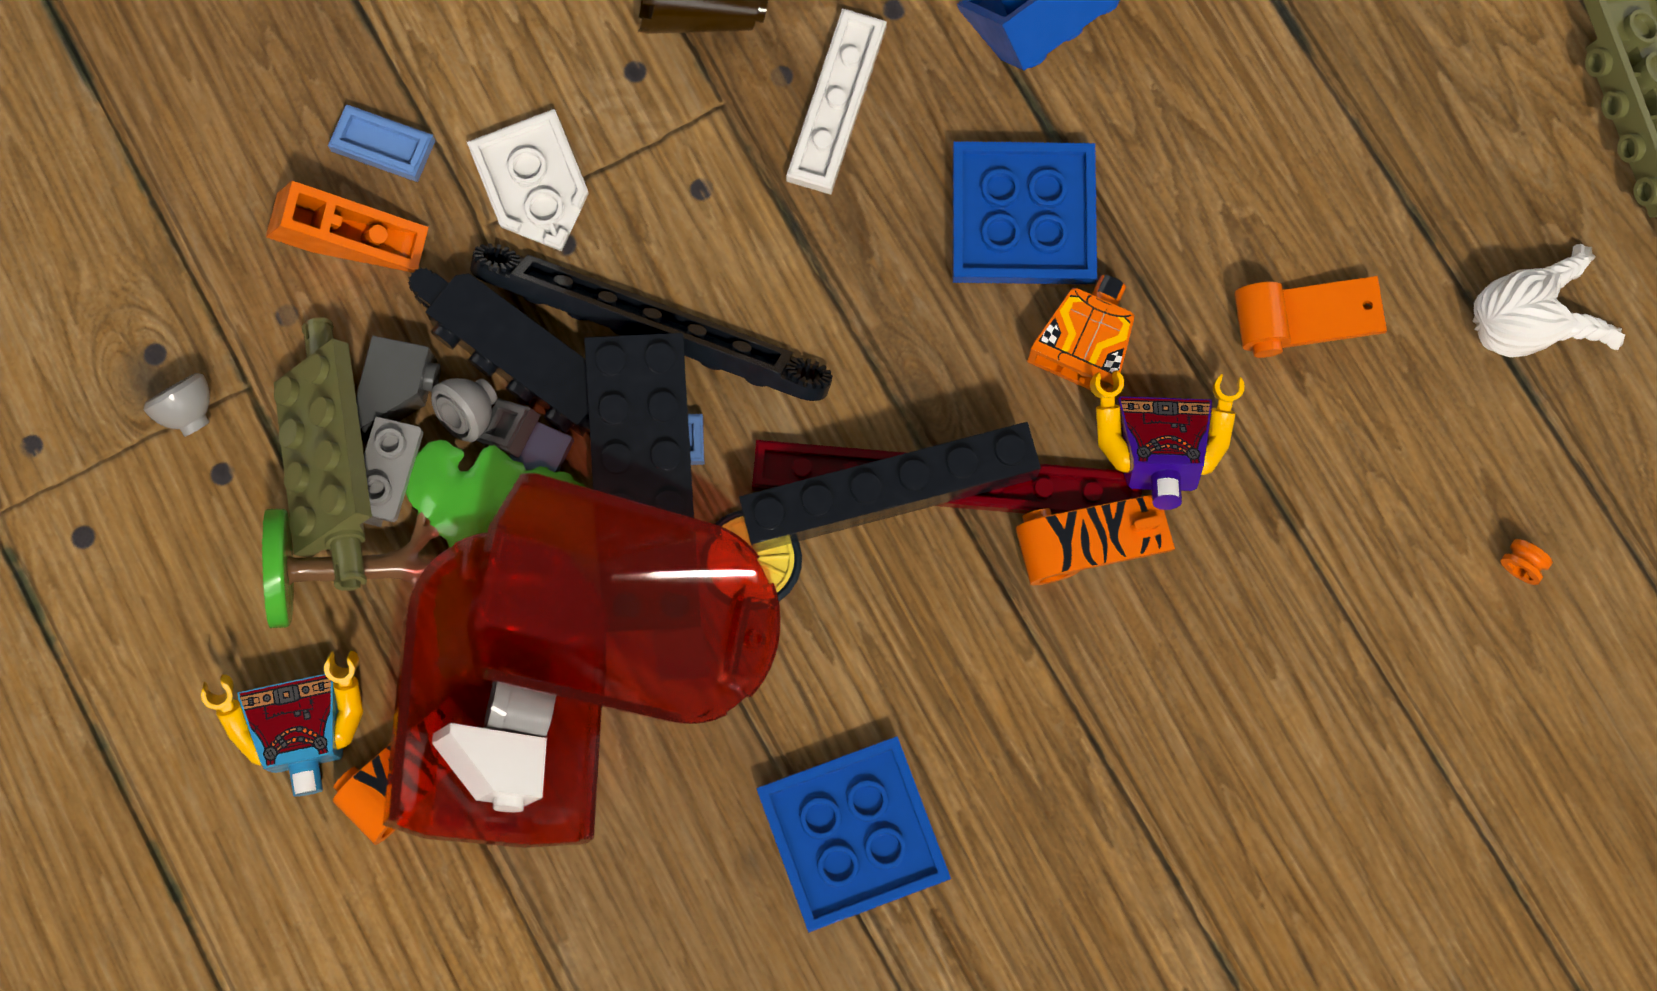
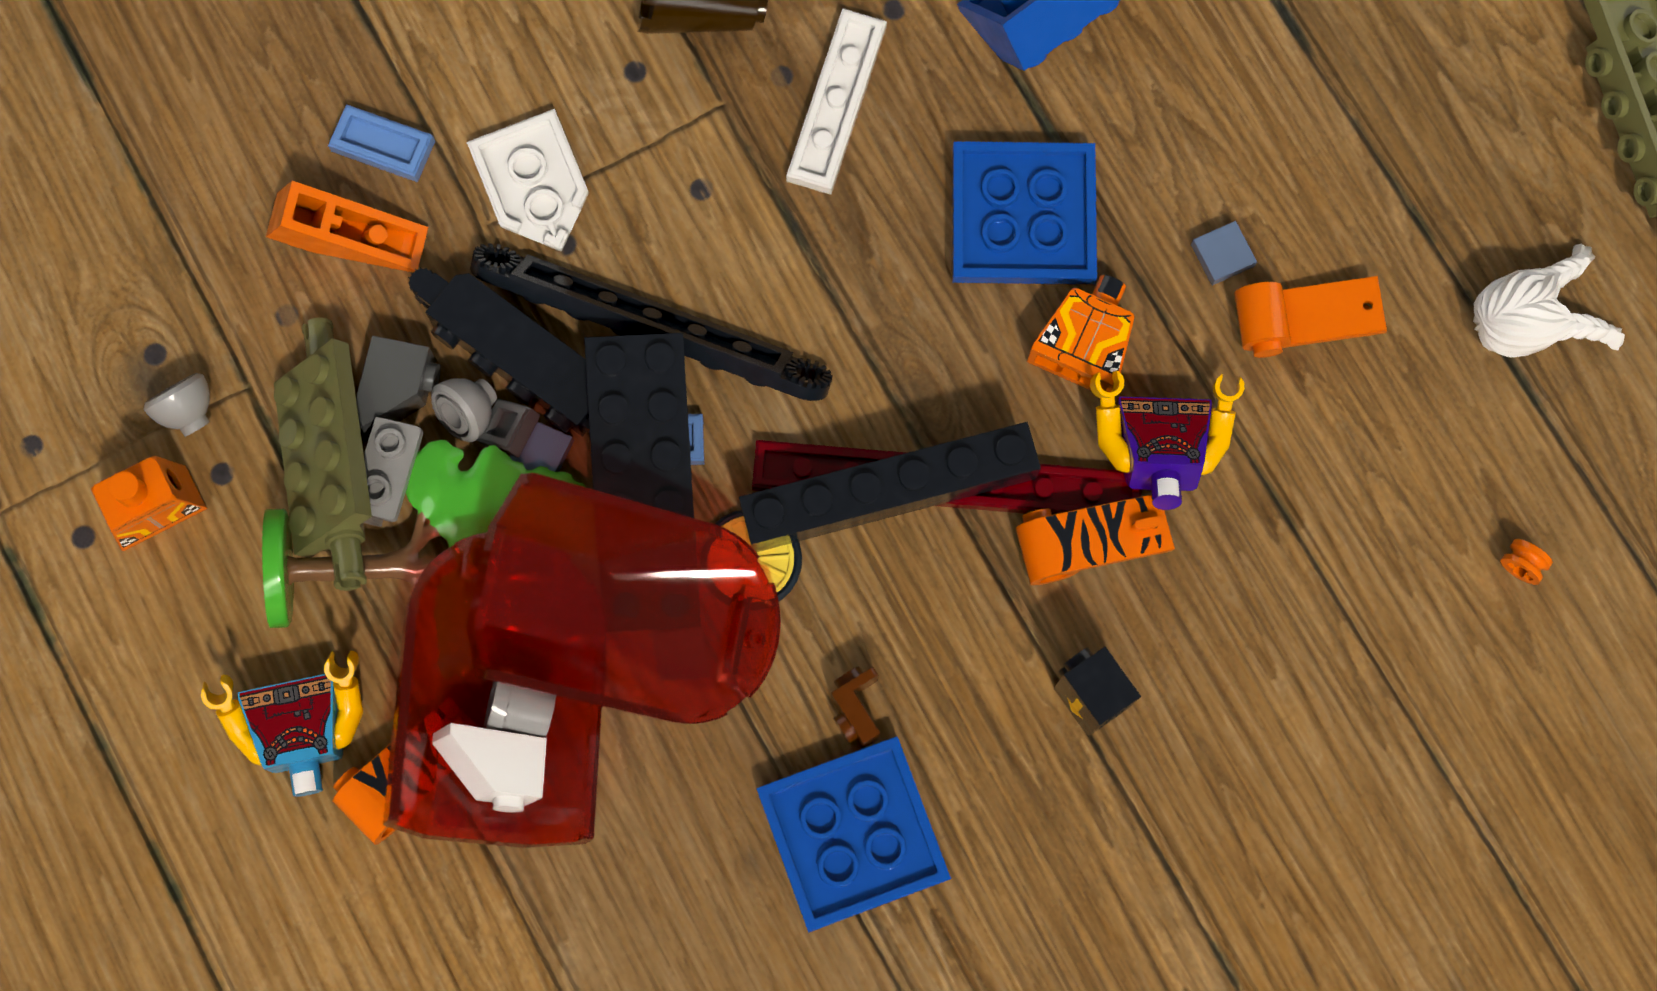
none -> orange torso [91,456,207,551]
none -> reddish brown bracket [831,666,880,749]
none -> black brick [1054,646,1142,737]
none -> sand blue tile [1191,221,1257,286]

